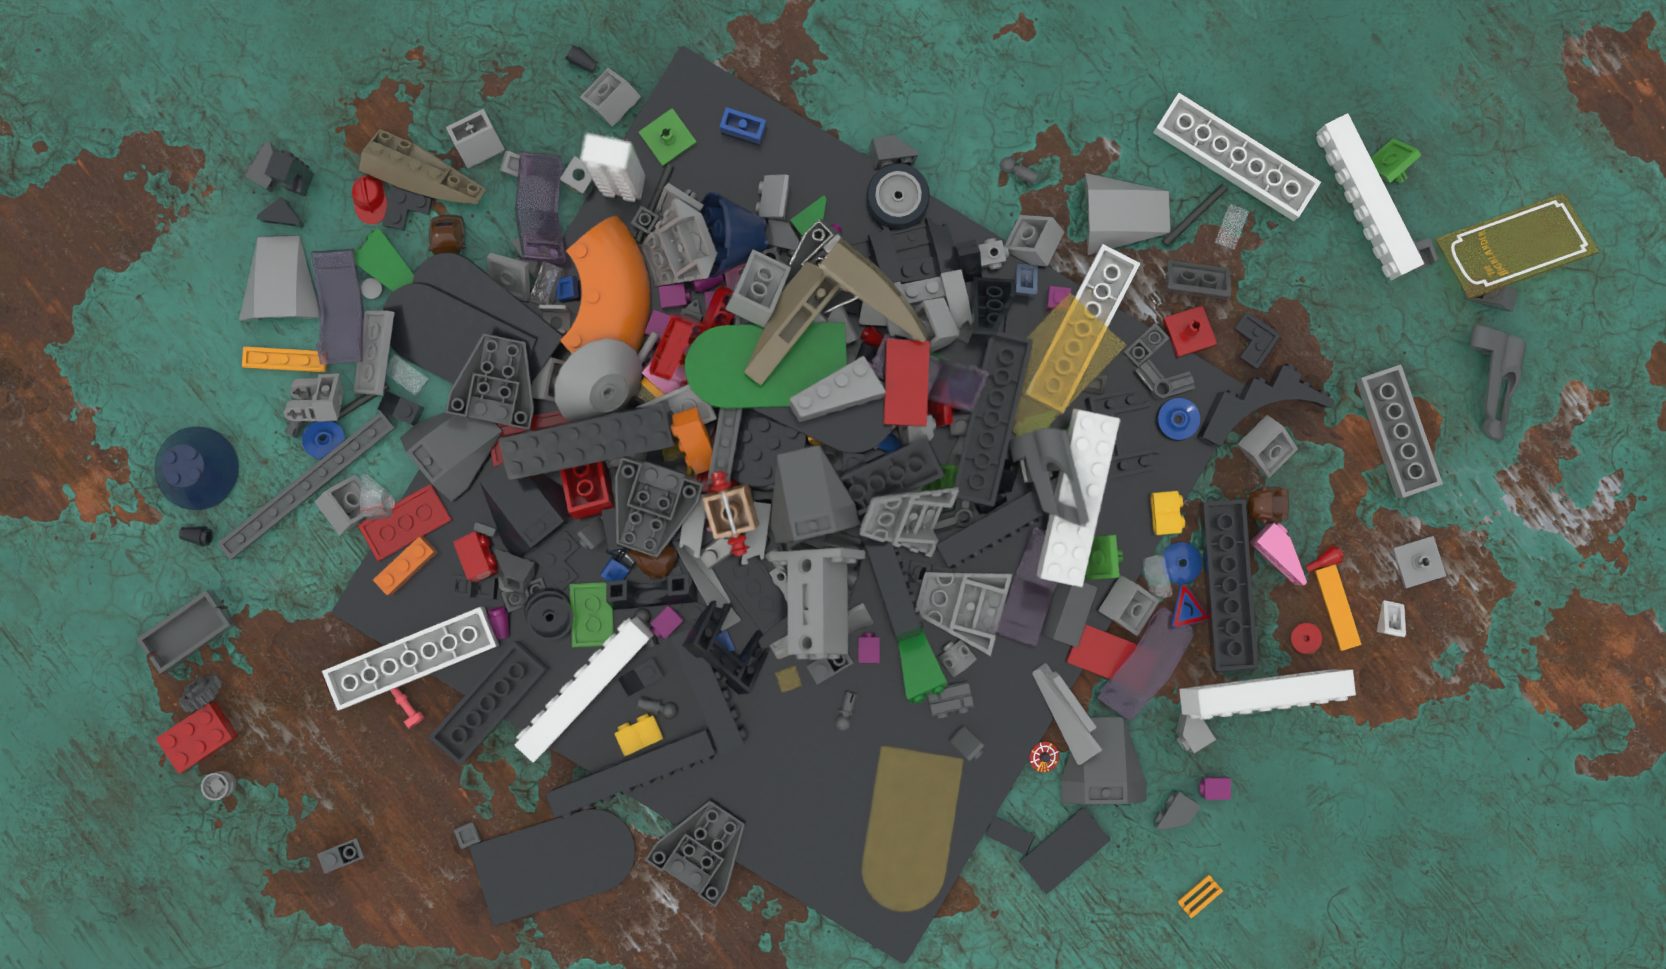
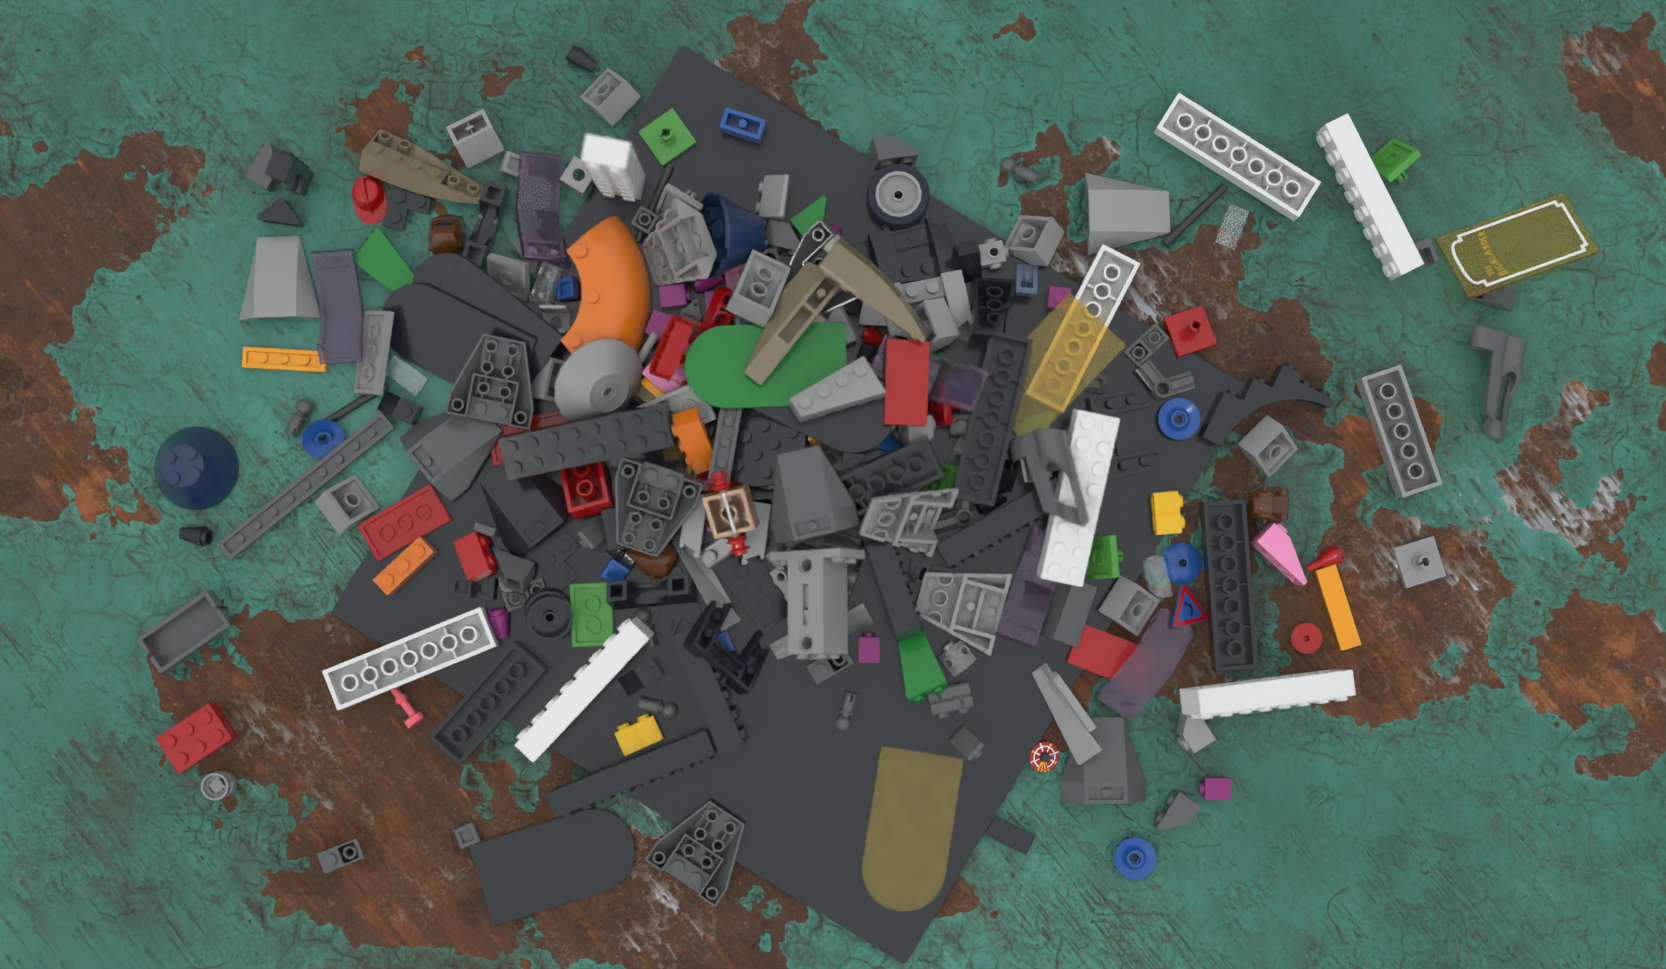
dark grey gear [178,673,222,712] -> none
light grey brick [284,374,344,421] -> none
clear slope [360,473,395,520] -> none
light grey tile [361,278,383,300] -> none
magenta brick [650,605,684,639] -> none
clear yellow tile [775,666,802,693] -> none
black tile [1019,807,1110,895] -> none
dark grey slope [1163,260,1231,300] -> none
light orange tile [1177,874,1223,919] -> none
black plate [1234,311,1281,370] -> none
white slope [1376,600,1406,637] -> none
none -> black arch [462,180,510,270]
none -> blue dish [1114,837,1156,880]

